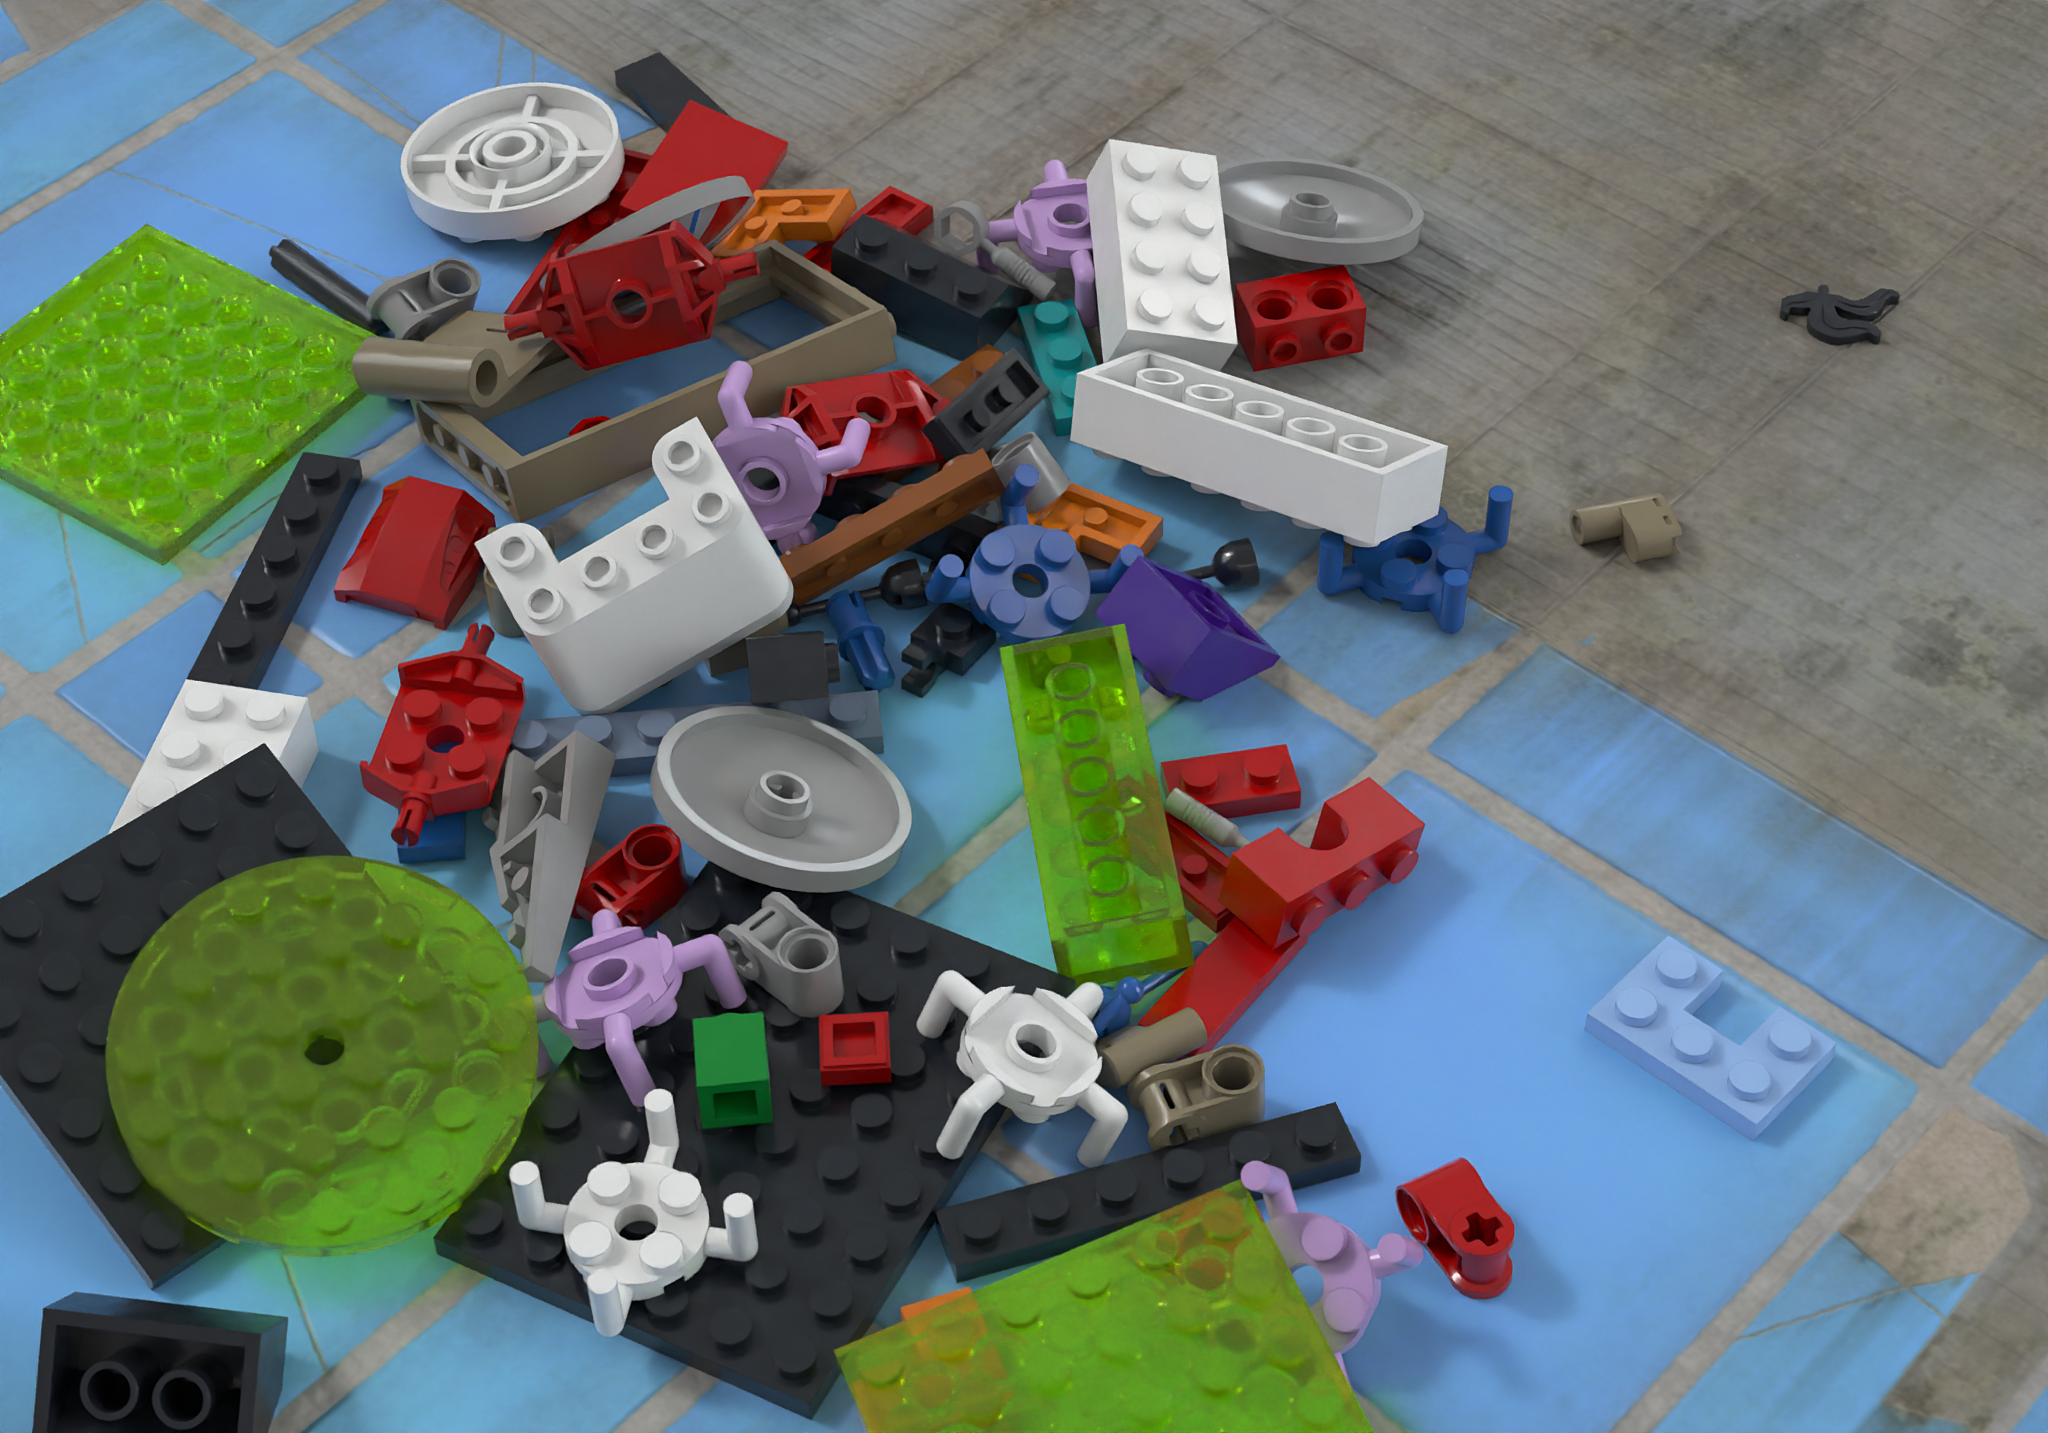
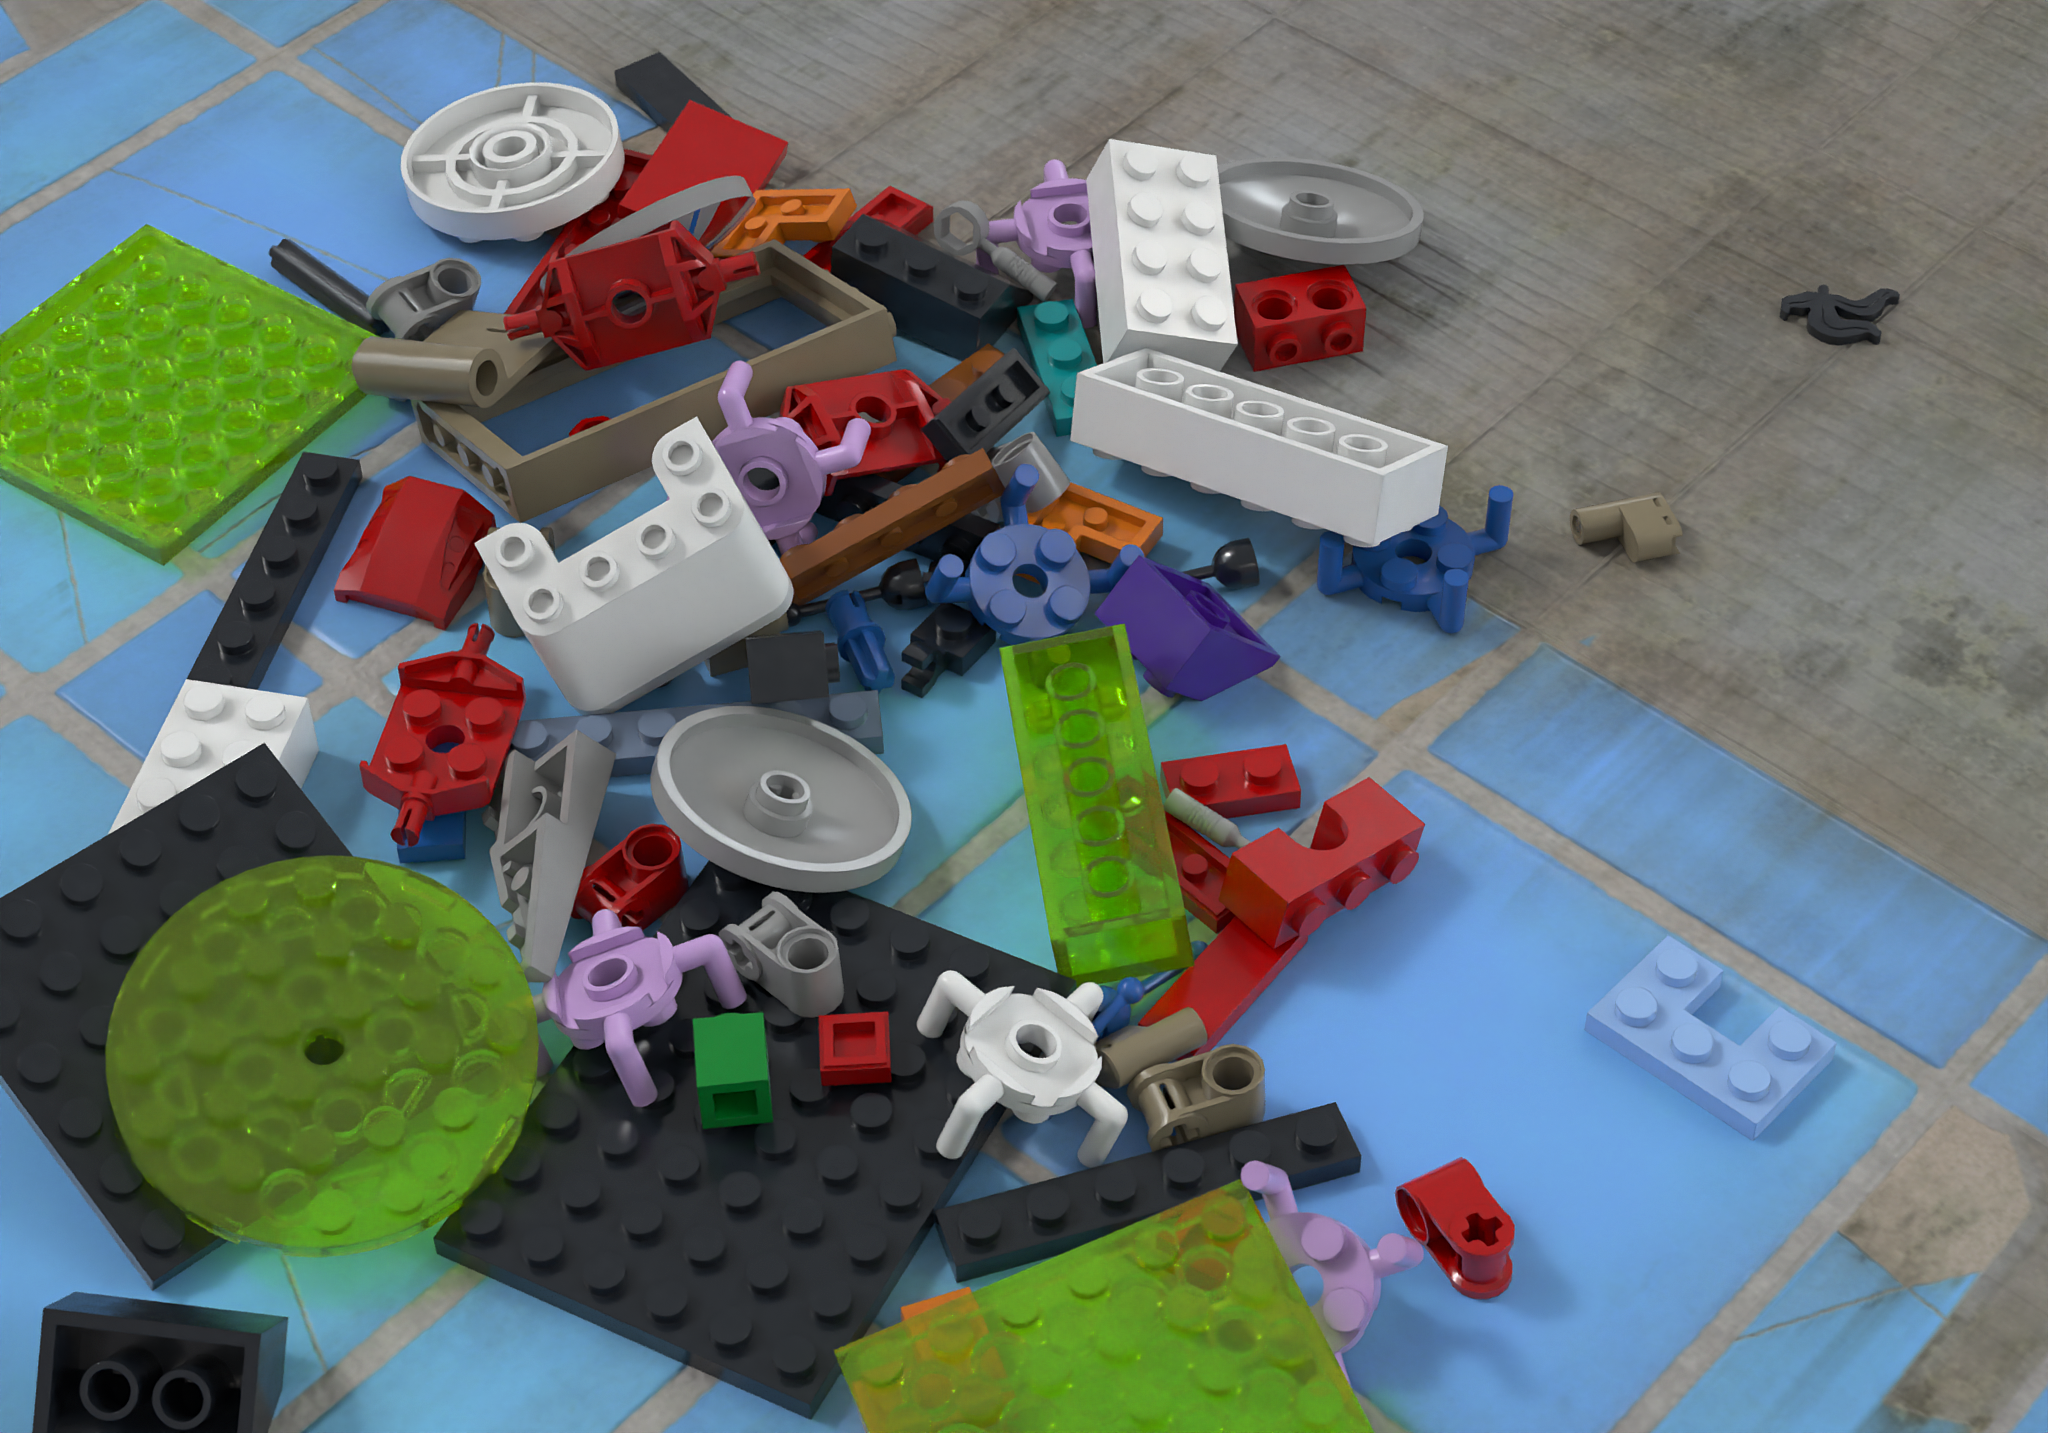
white plate [509,1089,758,1337] -> none

